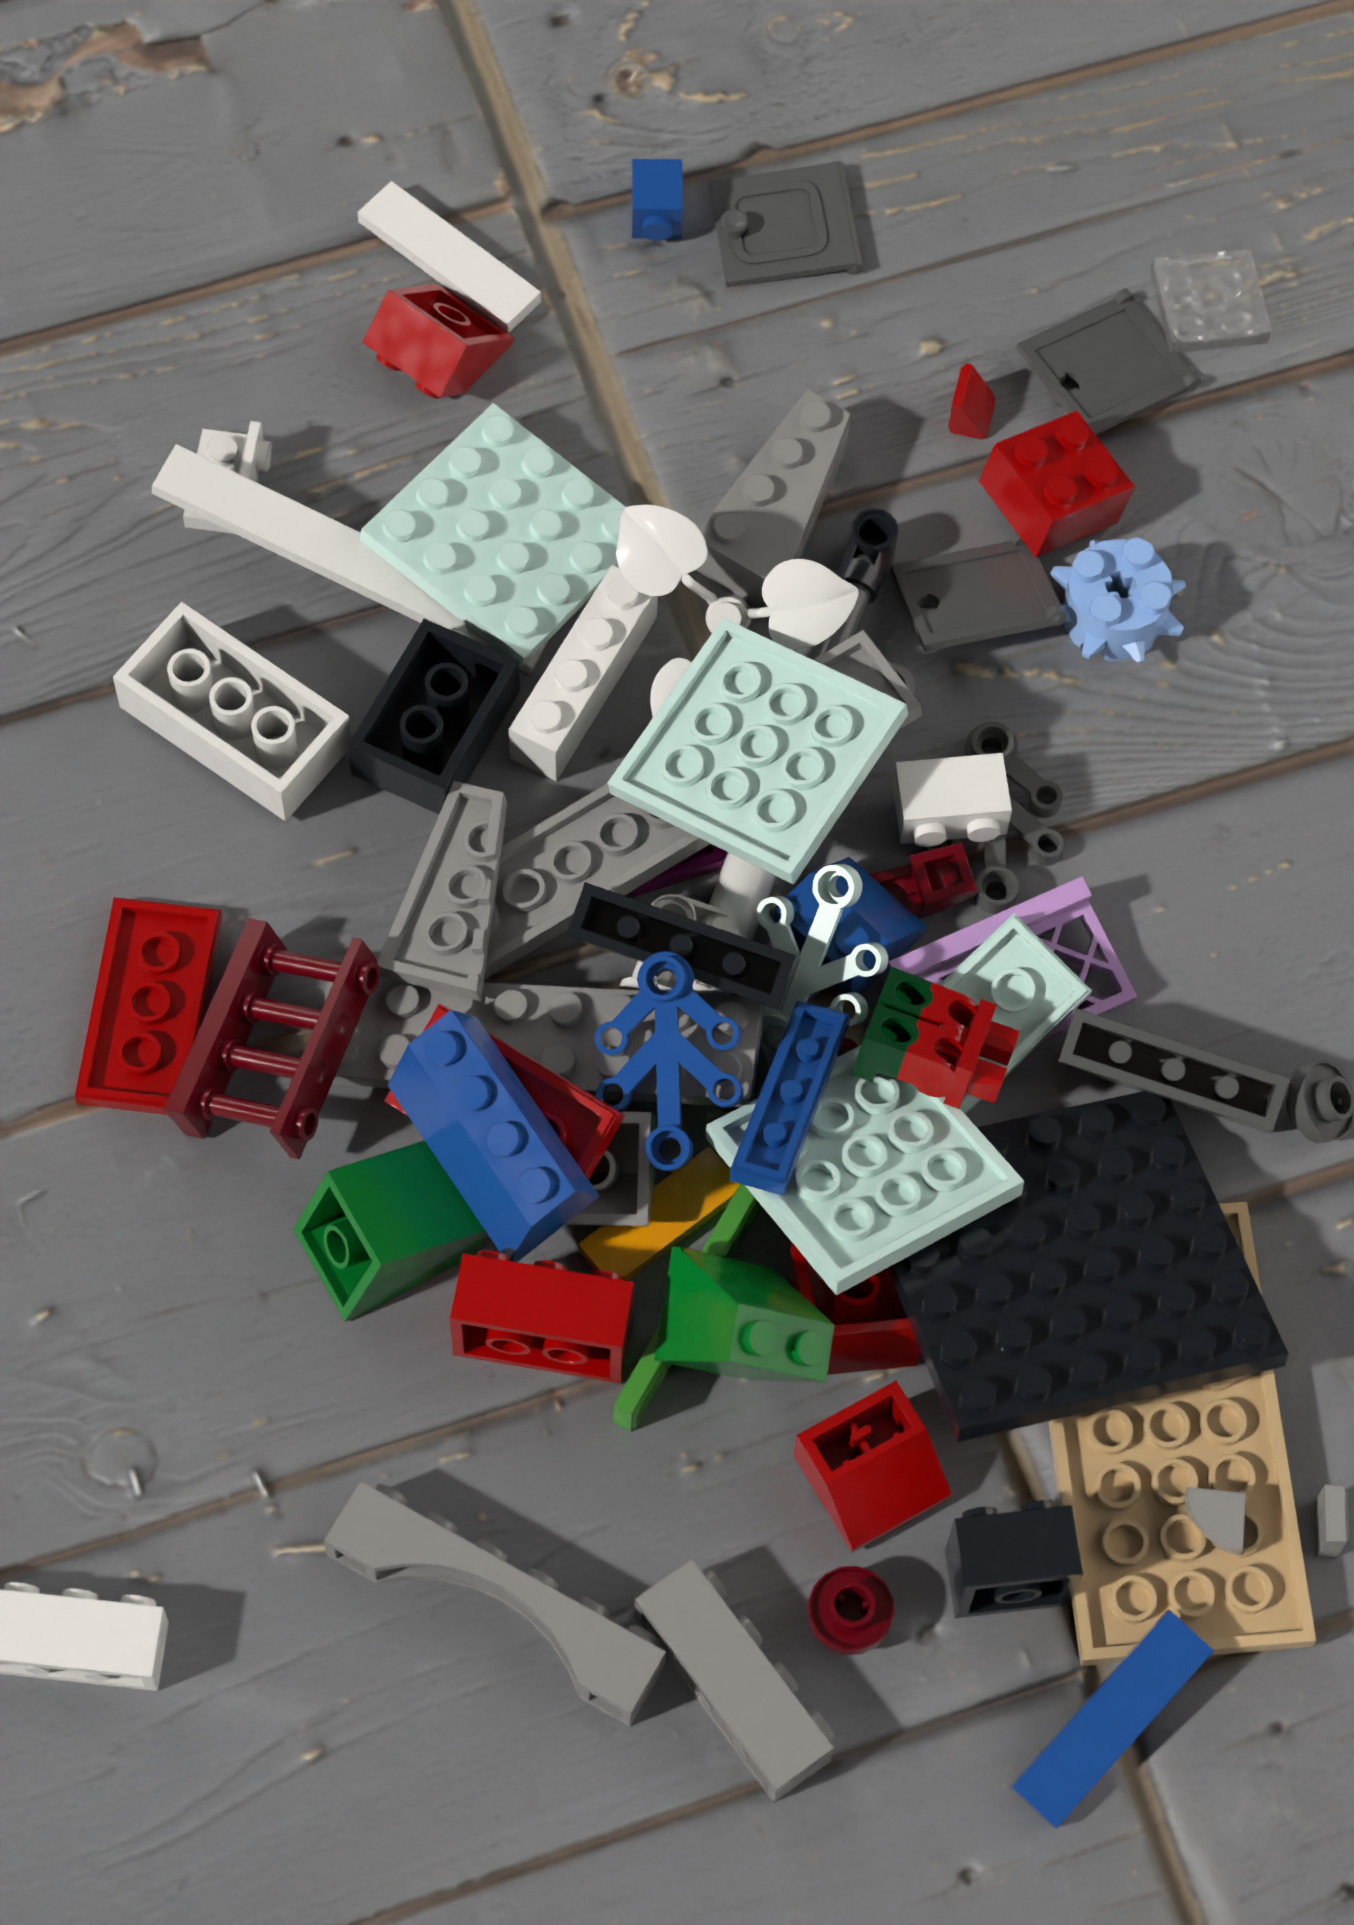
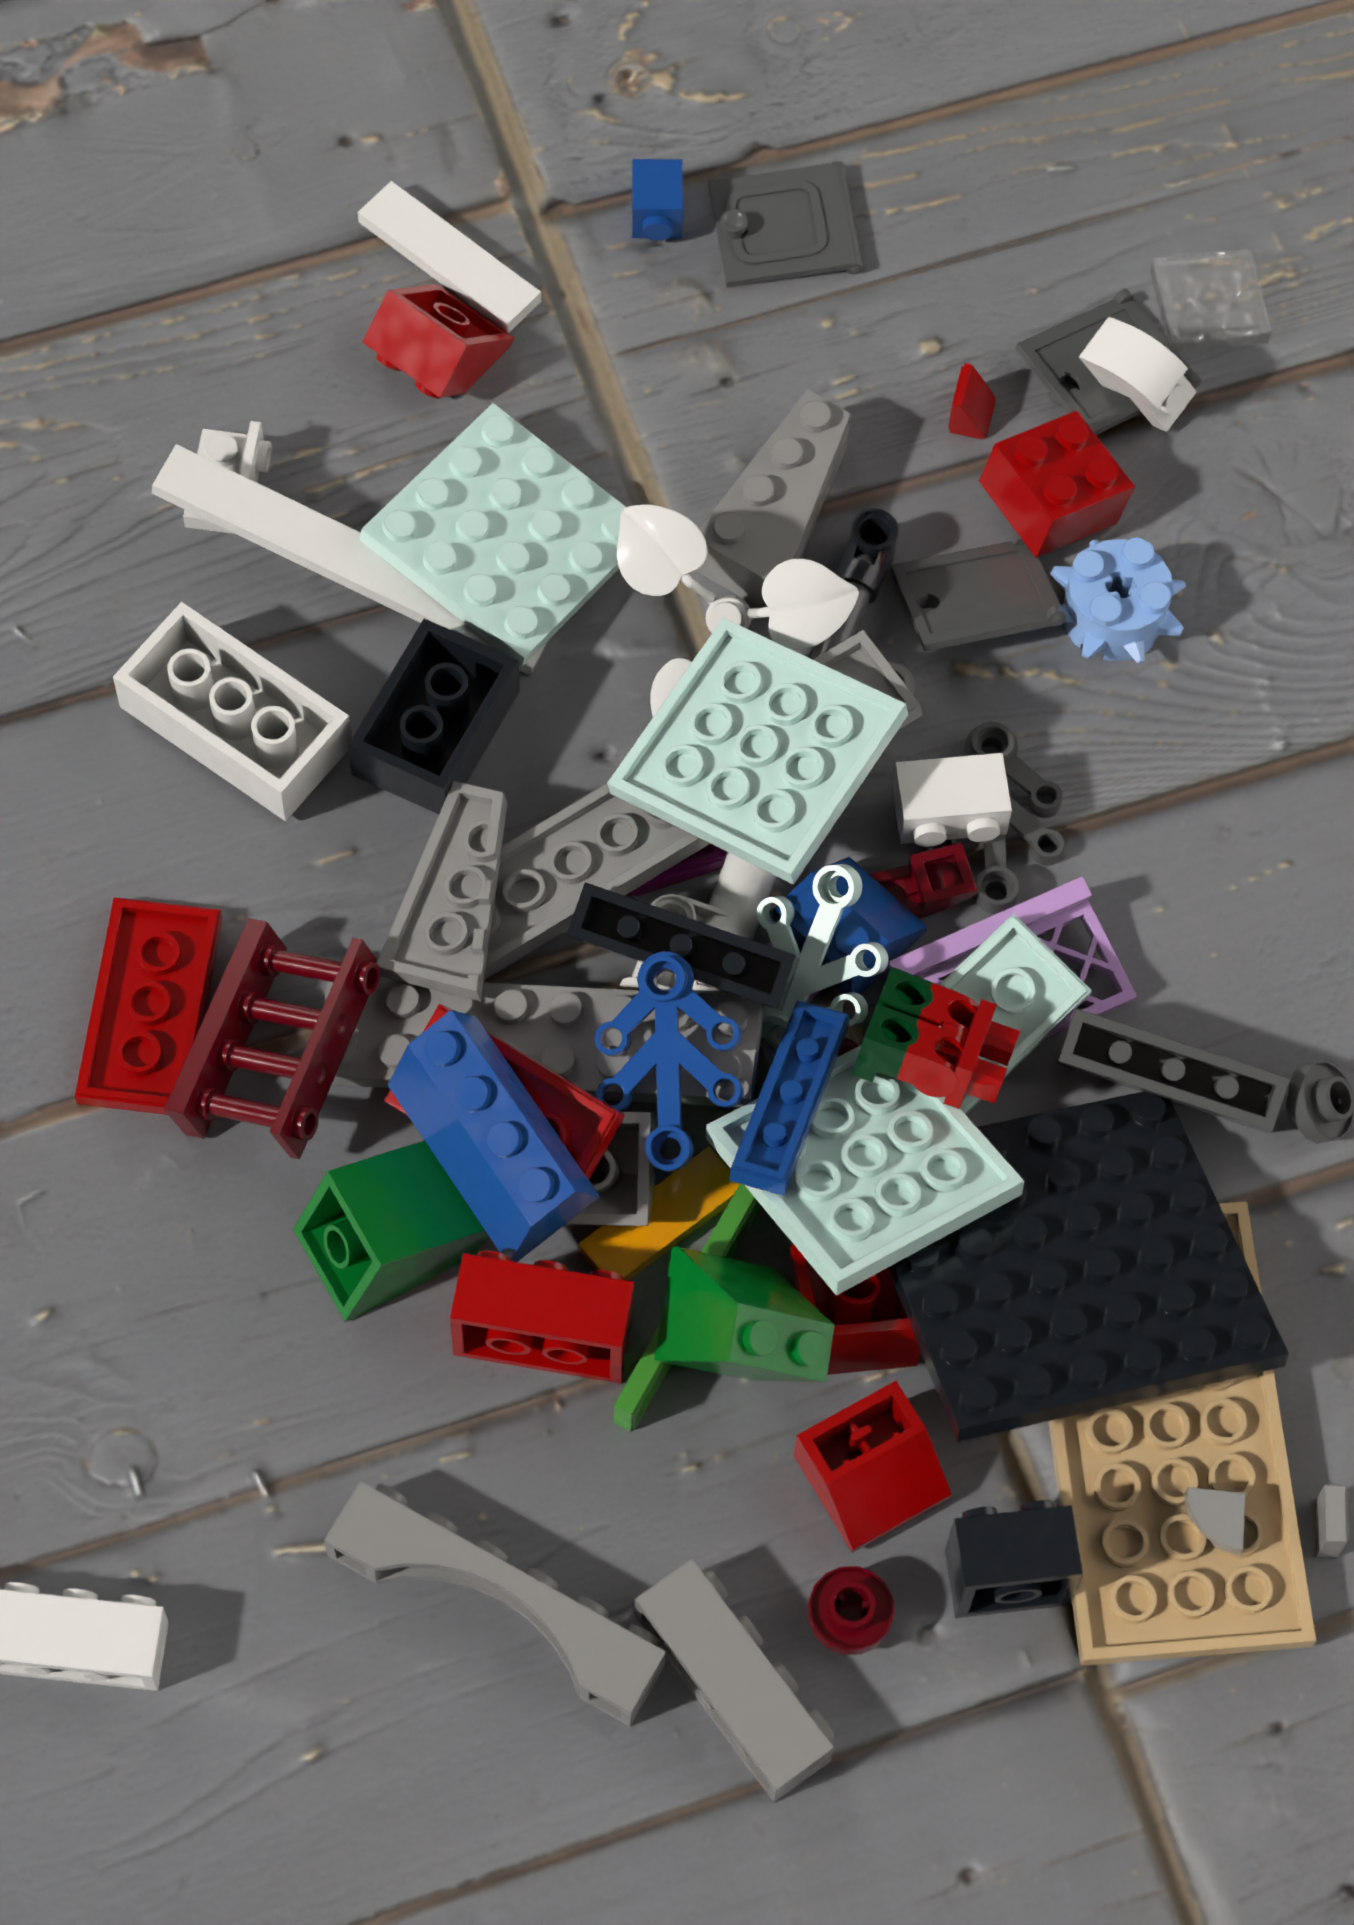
white brick [509,565,658,781] -> none
blue tile [1010,1610,1214,1829] -> none
none -> white brick [1079,317,1197,432]

